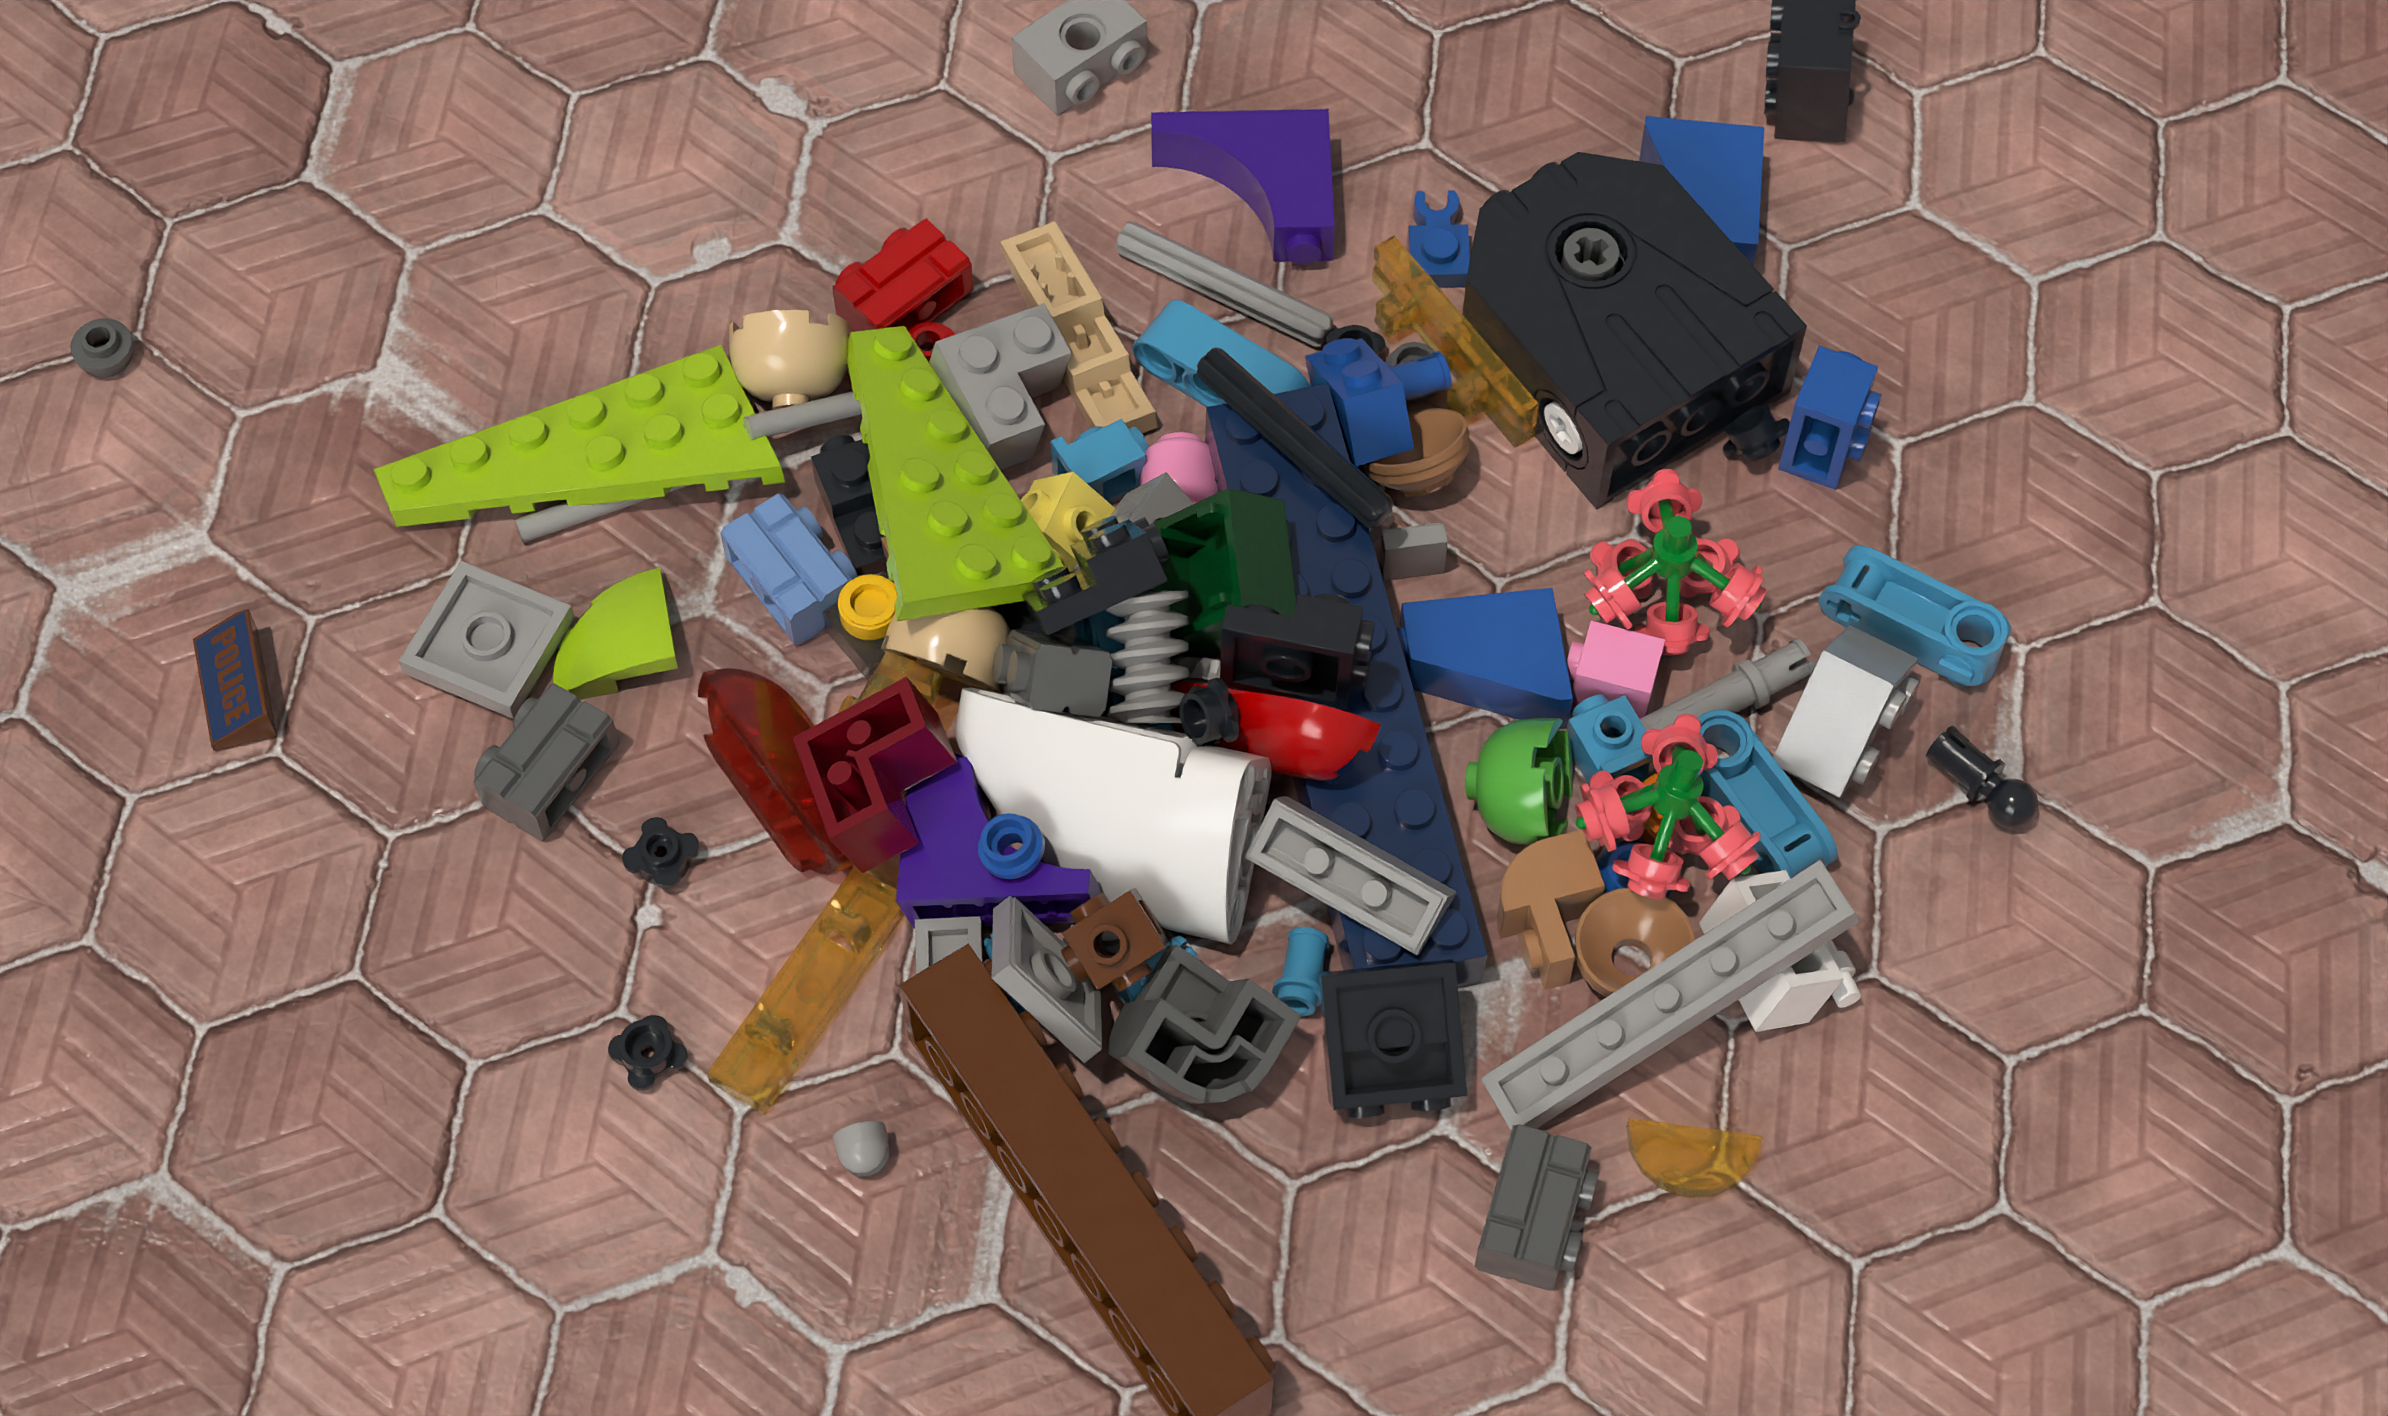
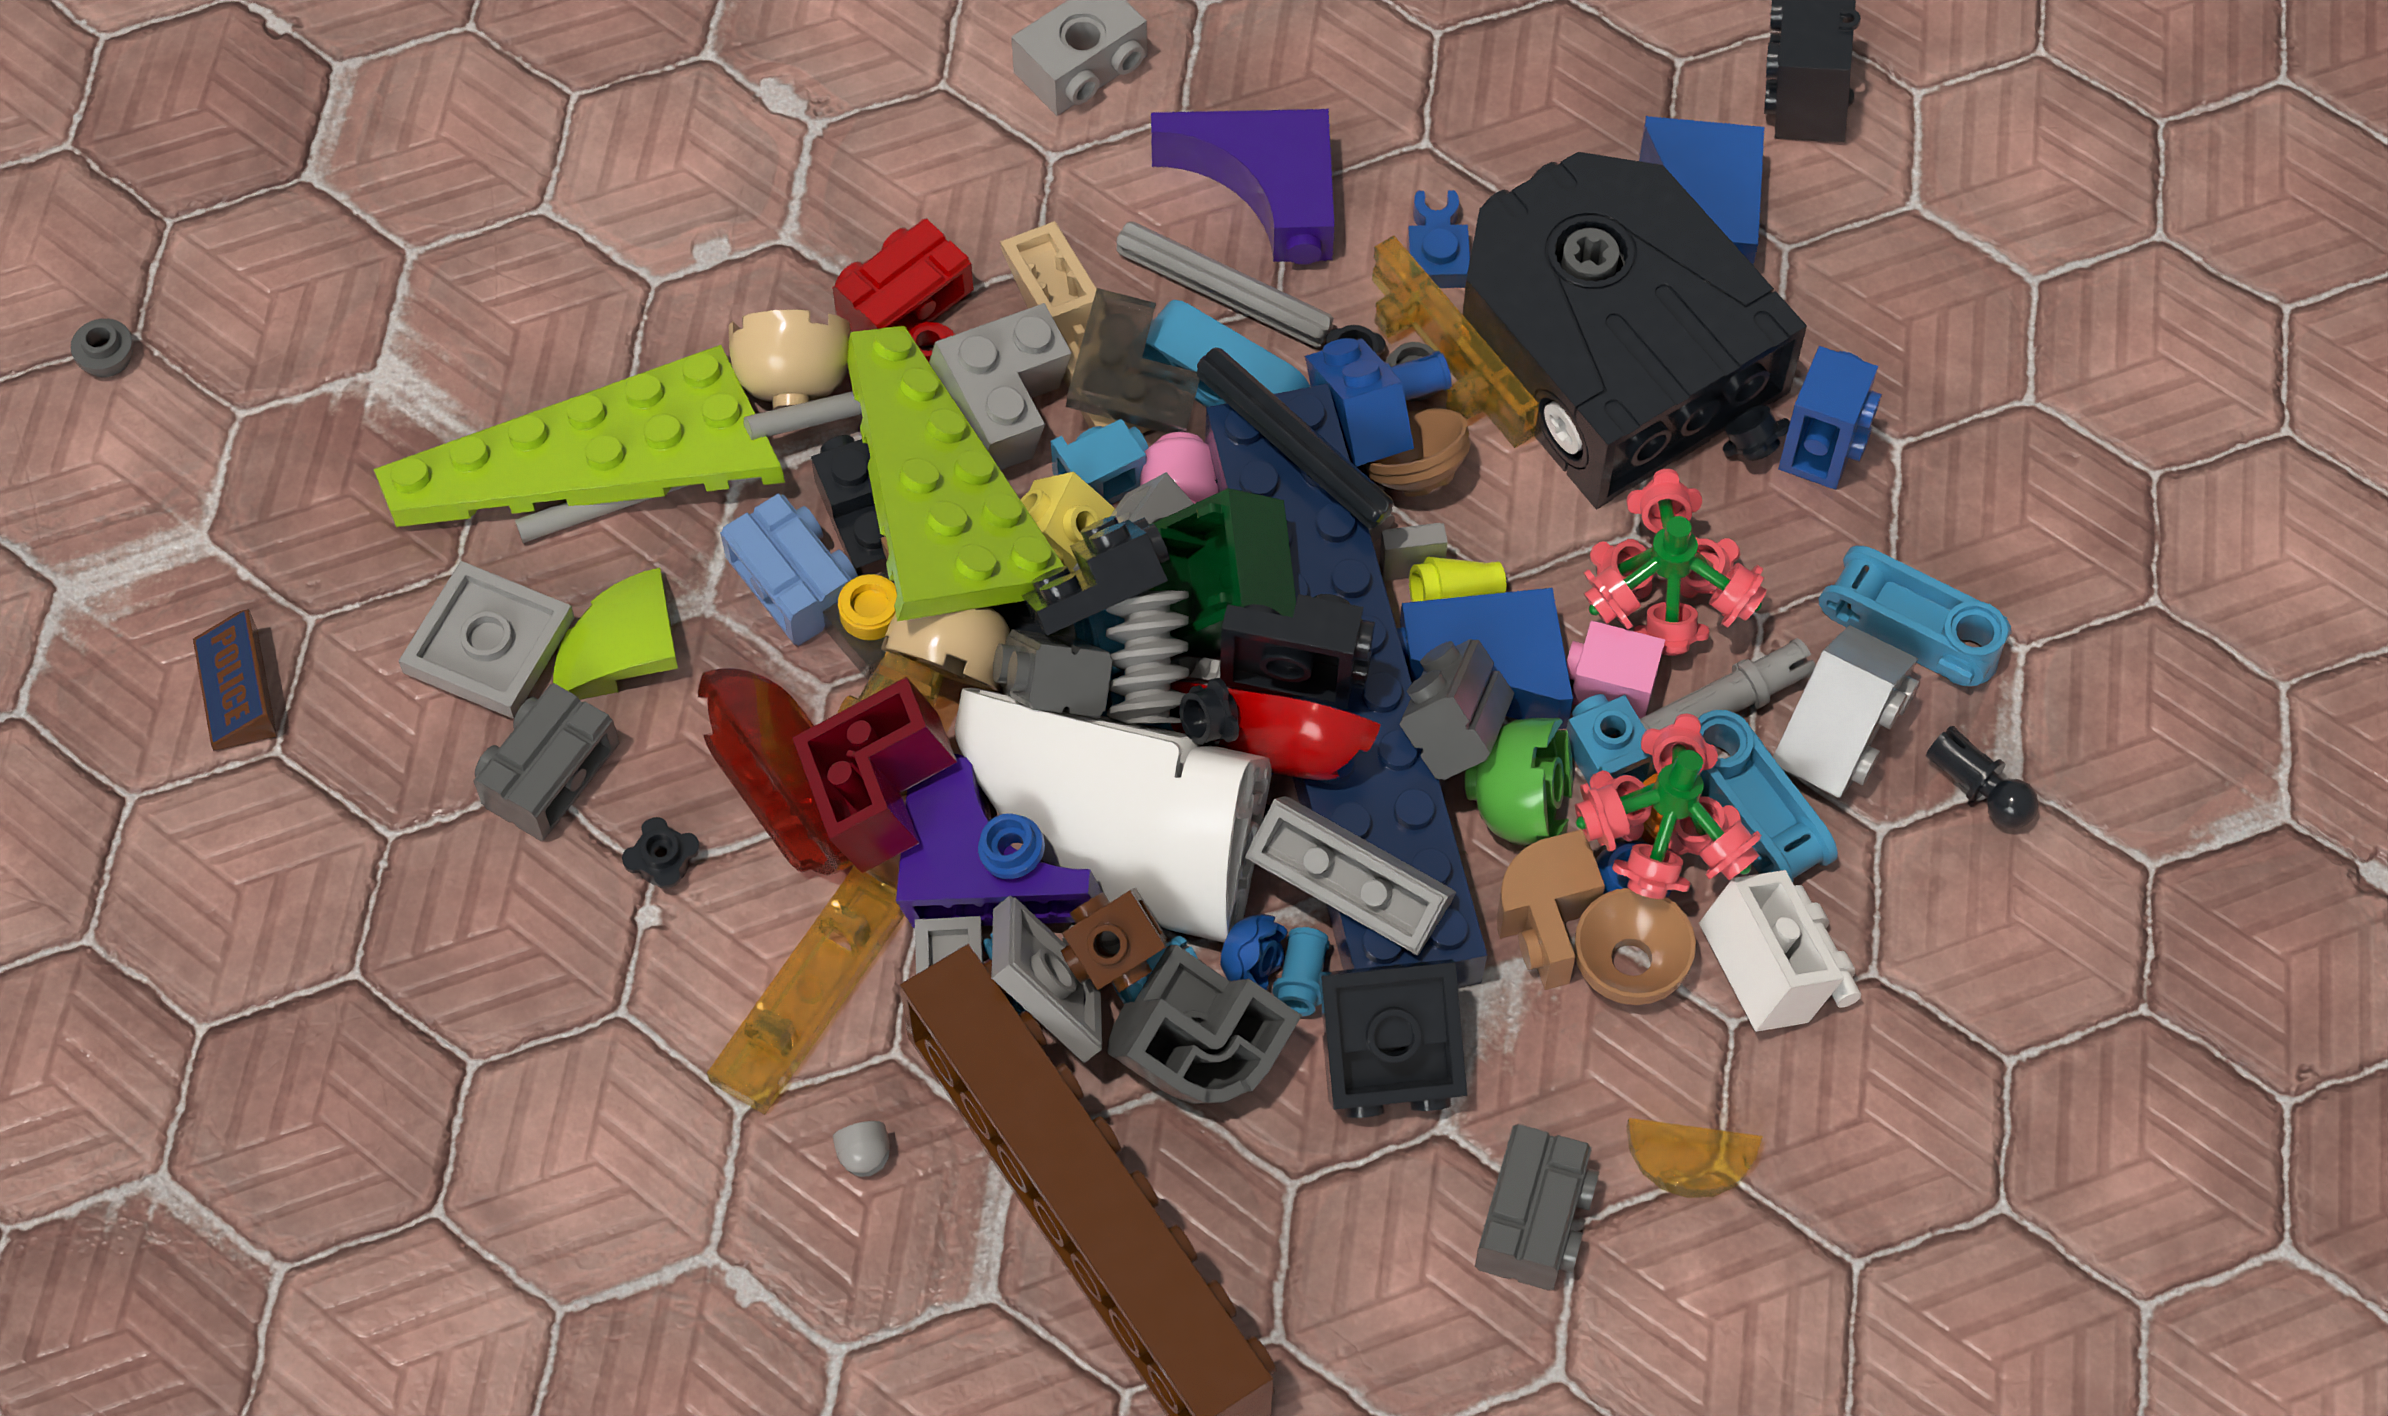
black plate [608,1015,688,1091] -> none
light grey plate [1480,860,1861,1130] -> none
none -> clear smoke plate [1065,288,1200,434]
none -> blue plate [1220,914,1288,991]
none -> dark grey brick [1399,639,1514,780]
none -> neon yellow cone [1409,557,1506,602]

